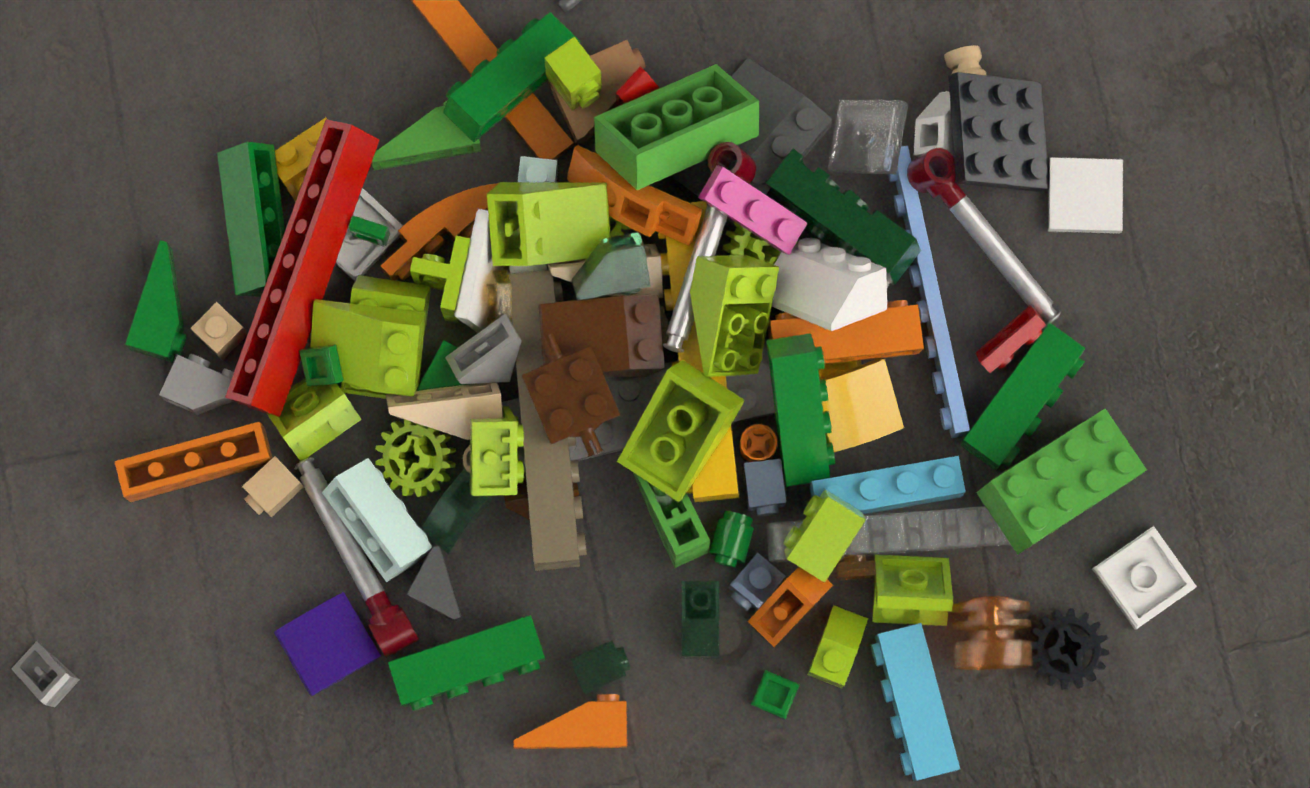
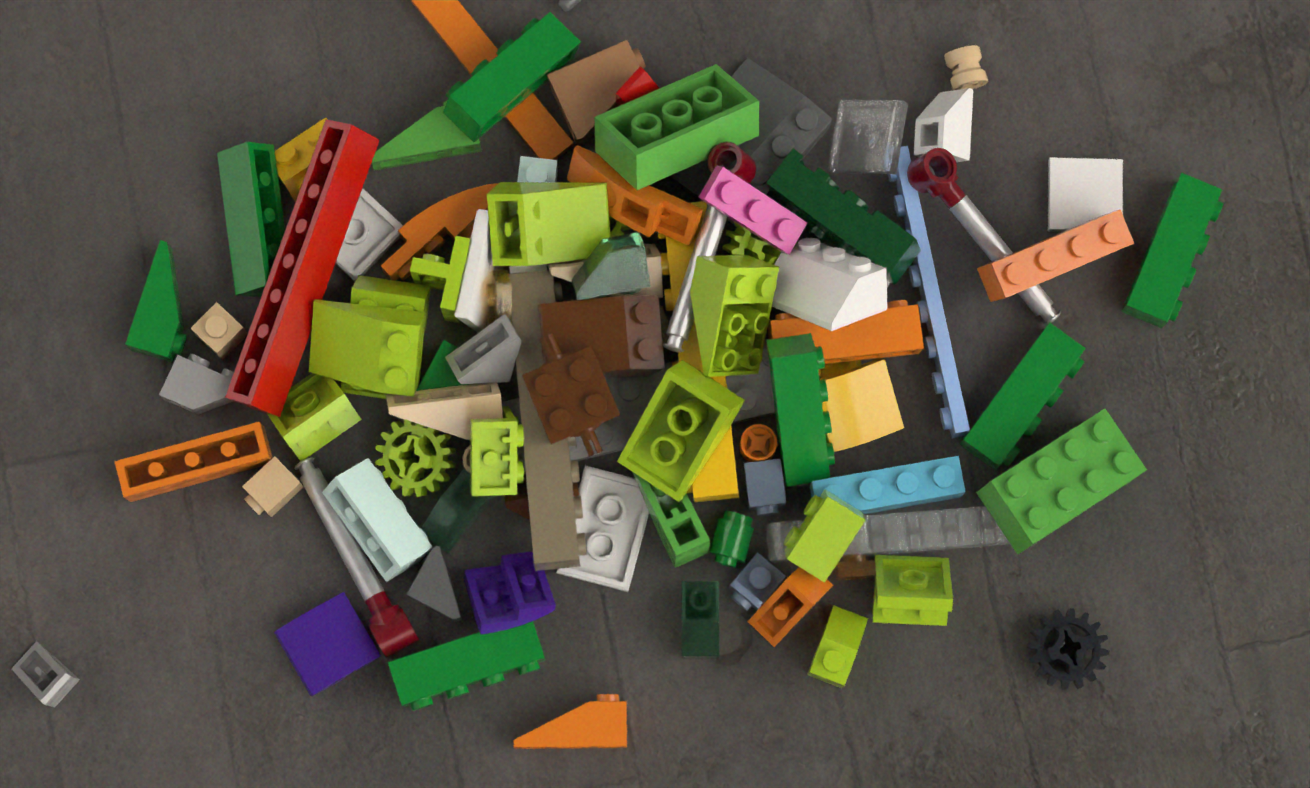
green tile [299,345,344,386] -> none
green tile [348,216,390,247] -> none
lime brick [544,36,602,111] -> none
clear green slope [571,640,631,696] -> none
green tile [751,670,800,720] -> none
medium azure brick [871,623,960,782] -> none
plate [948,72,1049,192] -> none
clear orange wheel [951,596,1033,670] -> none
plate [975,305,1046,373] -> none
white tile [1092,526,1197,630] -> none
none -> dark purple slope [464,551,556,635]
none -> white tile [556,465,649,592]
none -> orange brick [977,209,1134,302]
none -> green brick [1121,173,1224,329]

